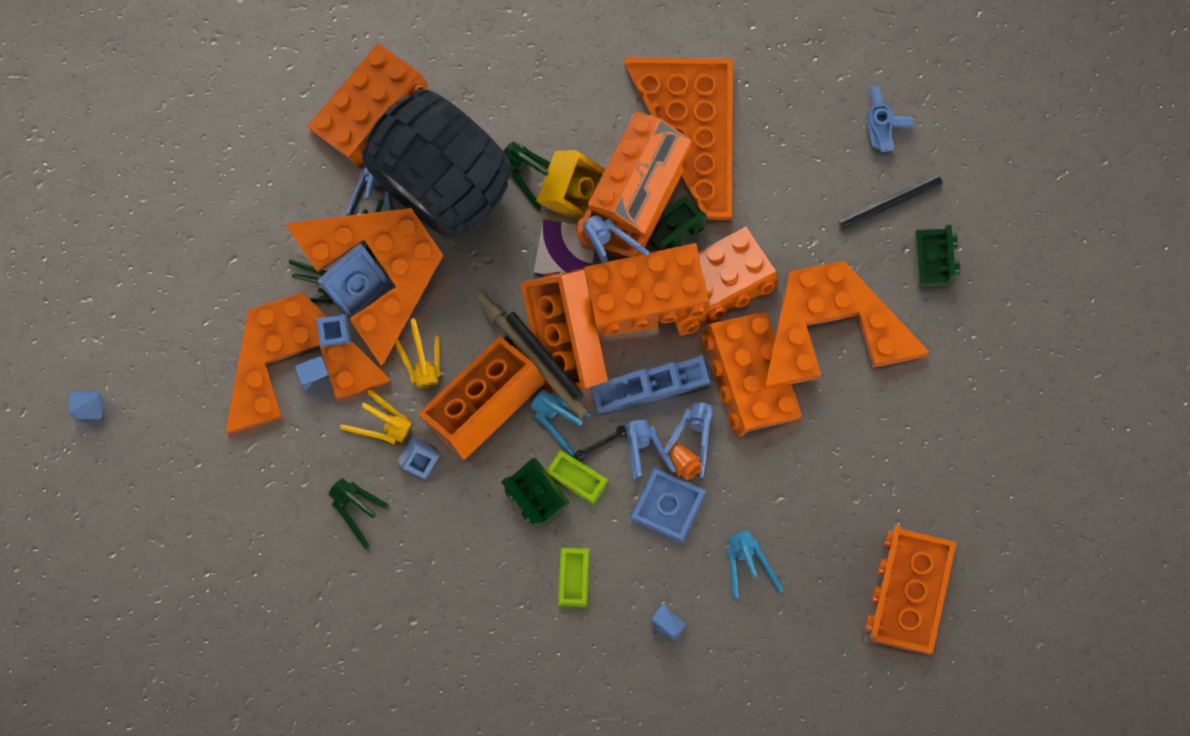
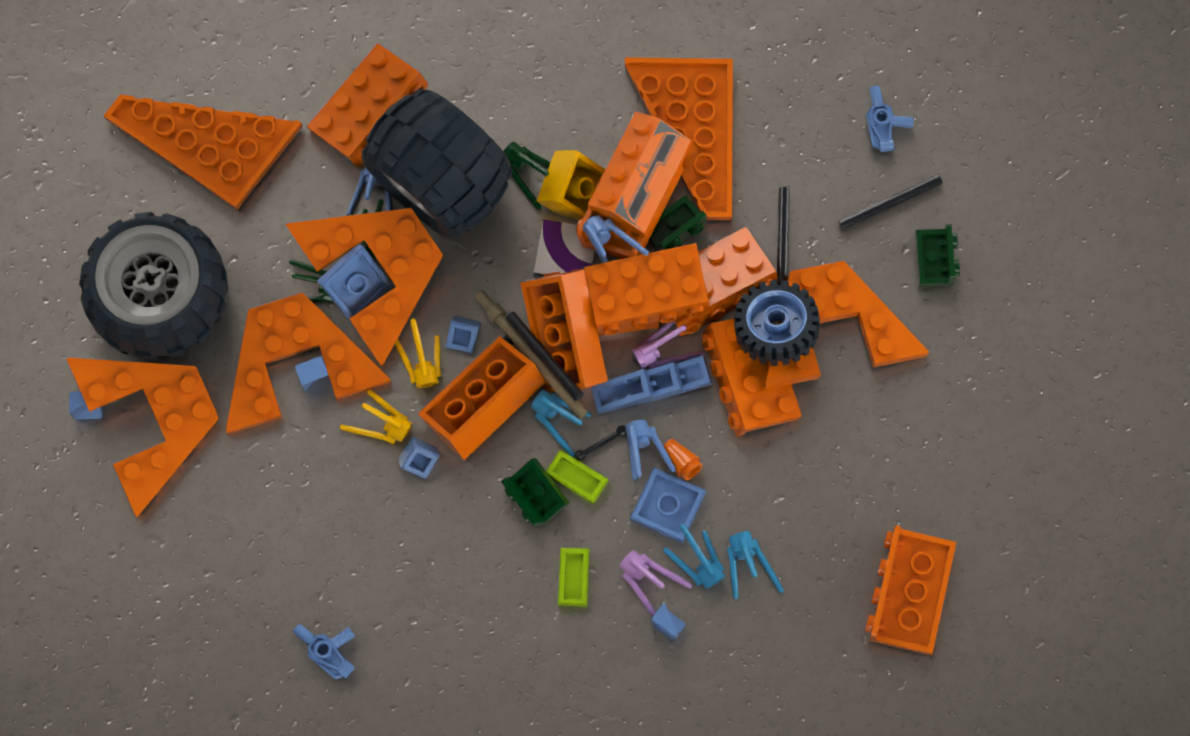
medium blue slope [316,314,352,347] -> none
dark green plant [328,478,389,549] -> none
medium blue plant [663,402,715,478] -> none
none -> orange wing [66,358,219,517]
none -> wheel [79,212,228,360]
none -> orange wing [103,94,303,210]
none -> medium blue piece [293,624,355,680]
none -> medium blue slope [446,316,481,354]
none -> lavender plant [619,550,692,616]
none -> lavender plant [632,322,705,369]
none -> dark azure plant [663,524,725,589]
none -> wheel [734,280,820,366]
none -> black bar [777,187,790,285]

